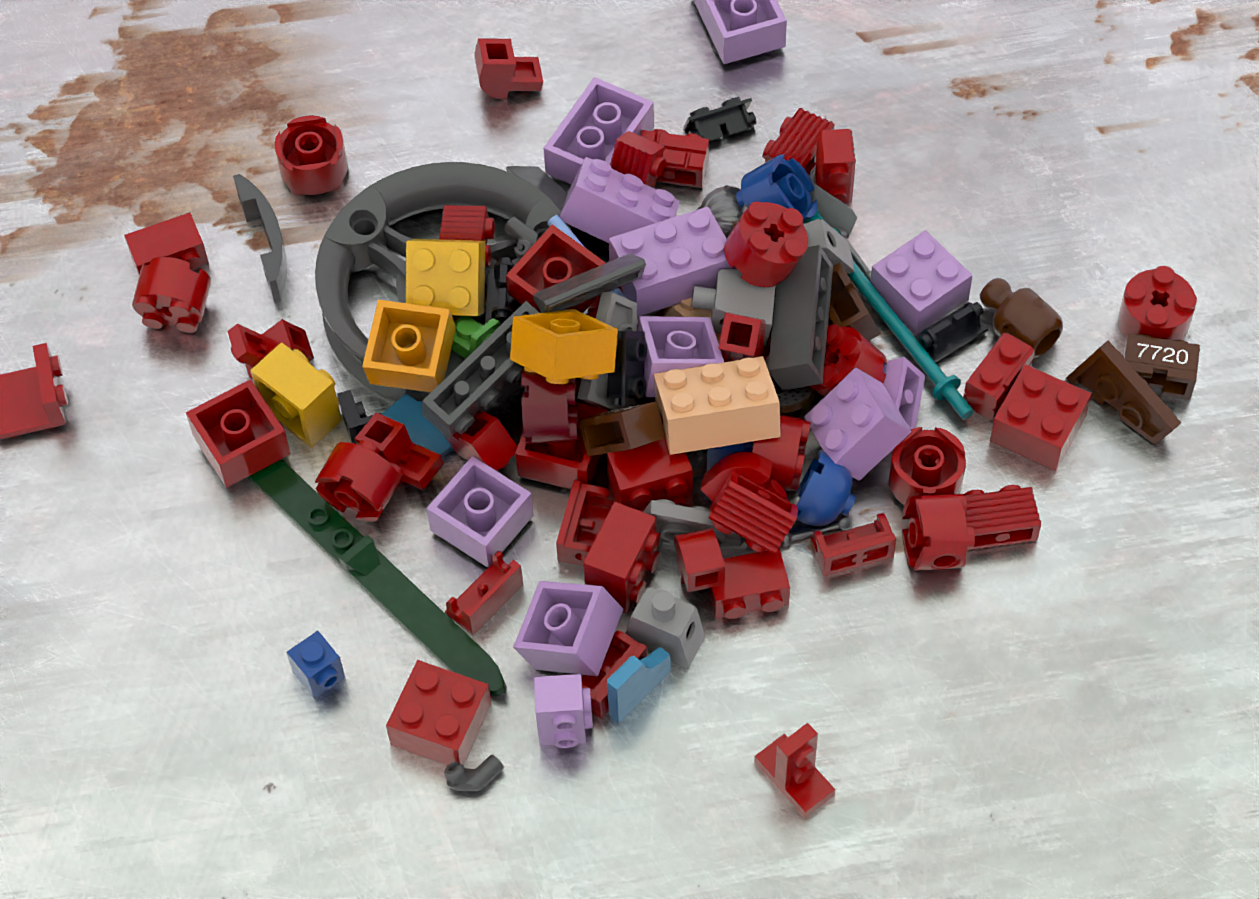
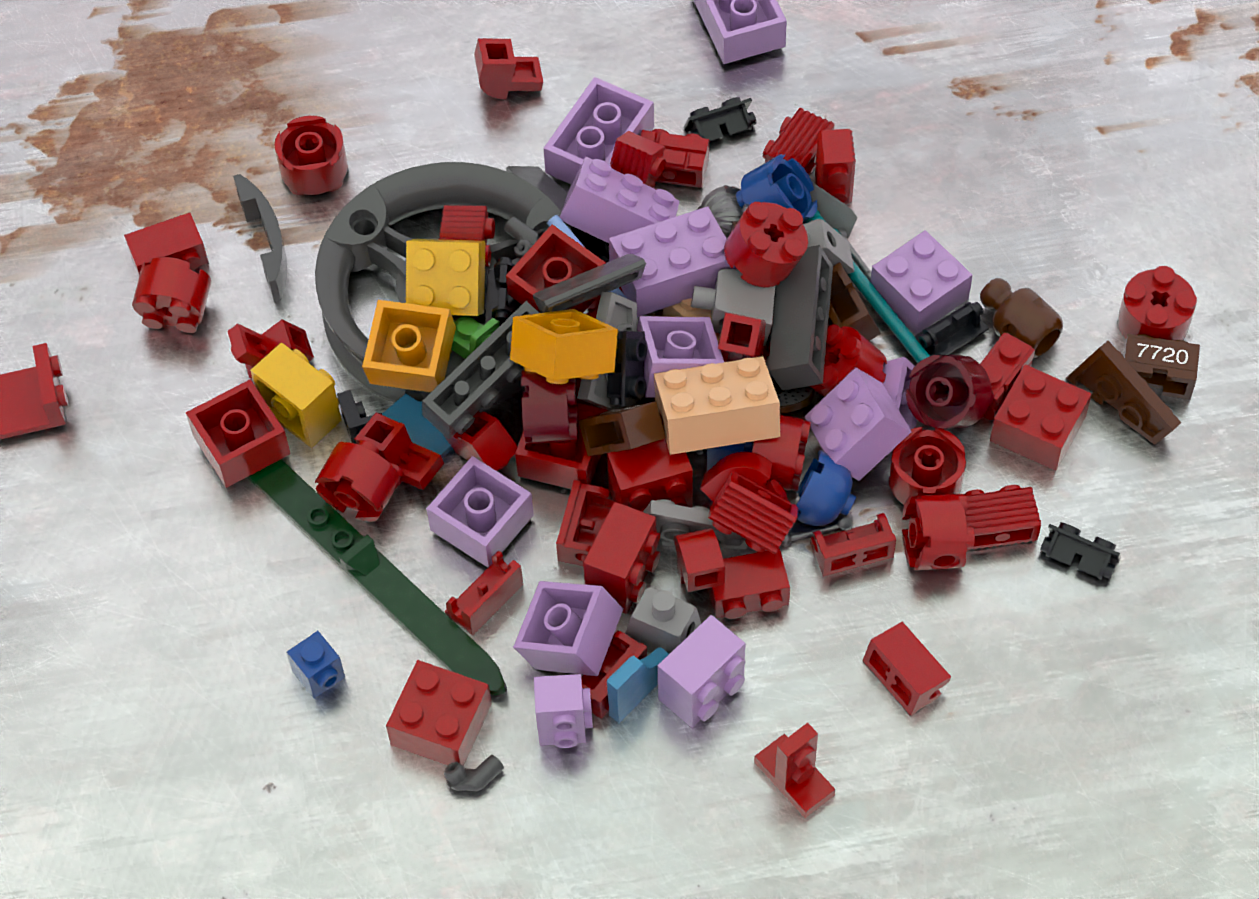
none -> lavender brick [657,615,746,728]
none -> red hinge [862,621,951,716]
none -> dark red brick [906,355,994,429]
none -> black hinge [1040,522,1121,580]

